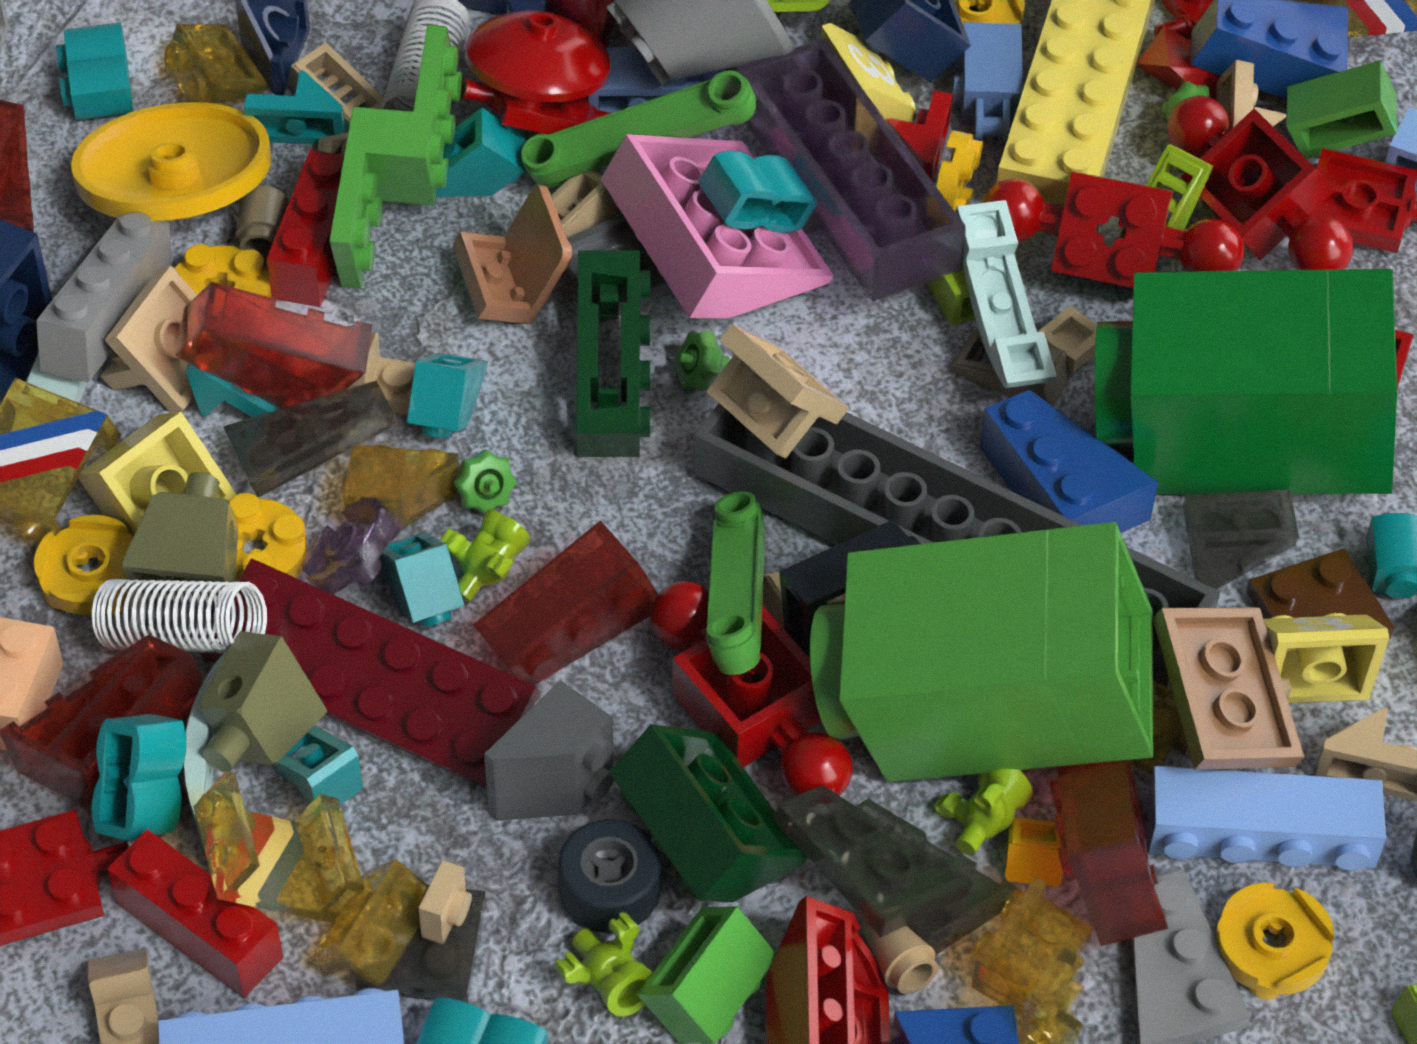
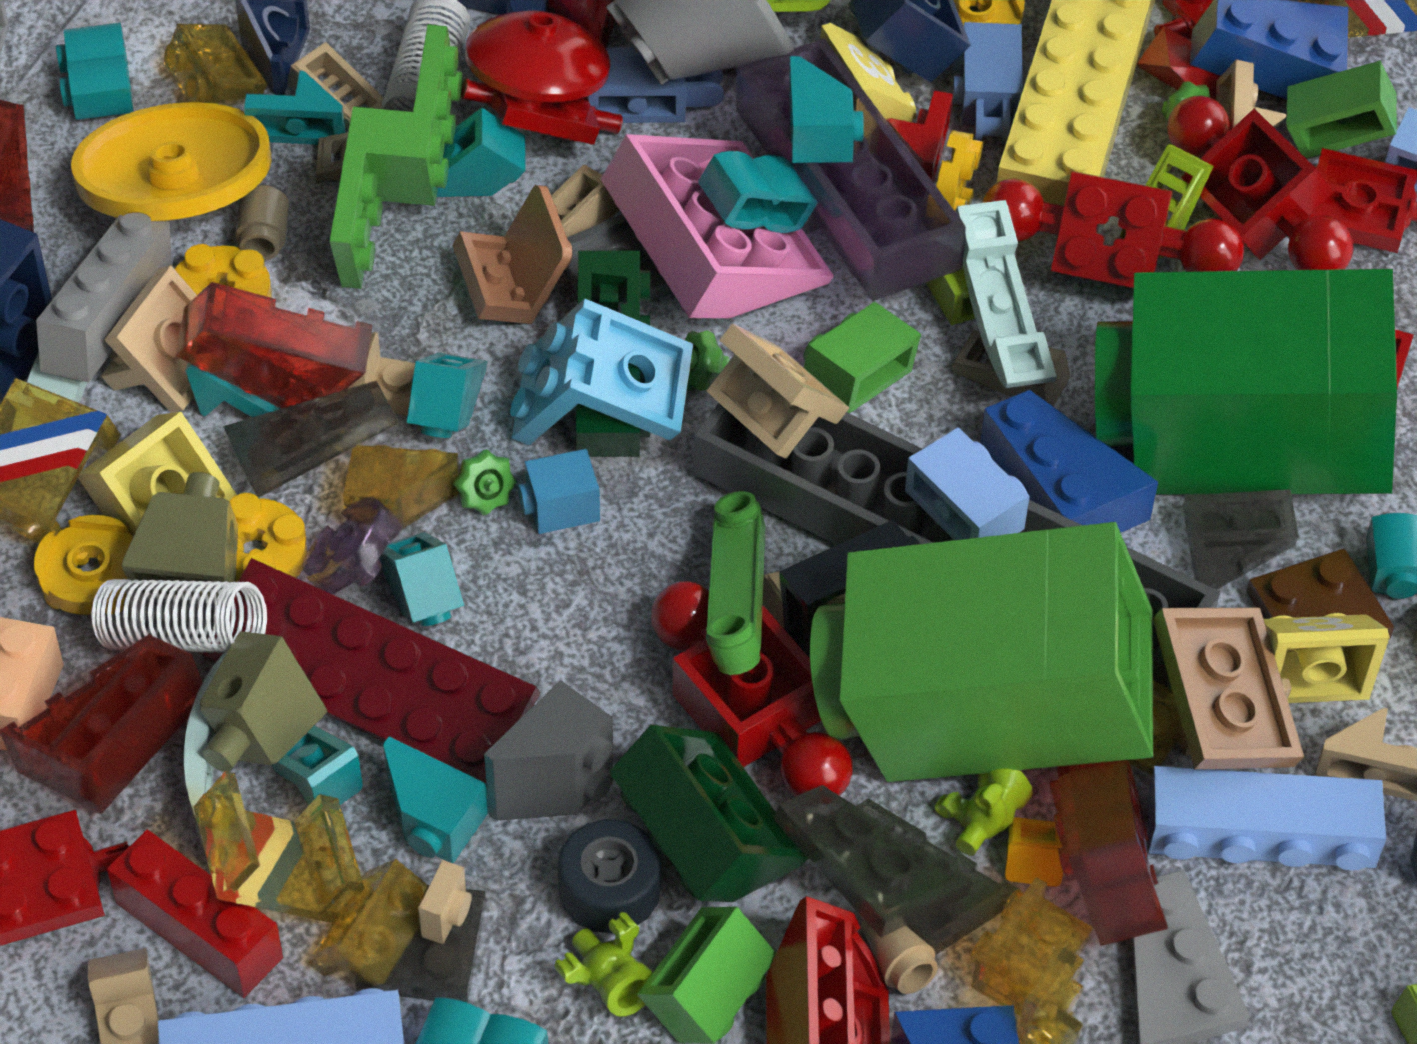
teal brick [92,714,186,840] -> none
red brick [267,150,344,307] -> none
lime piece [440,509,531,603] -> none
clear red wedge [473,520,658,685] -> none
bright green piece [521,70,756,188] -> none
tan plate [1038,305,1097,373] -> none
yellow plate [1214,882,1334,1000] -> none
none -> teal slope [383,737,488,864]
none -> medium azure bracket [510,298,693,445]
none -> dark azure brick [518,449,600,534]
none -> teal slope [789,56,864,163]
none -> bright green brick [803,302,921,413]
none -> light blue brick [905,427,1030,540]

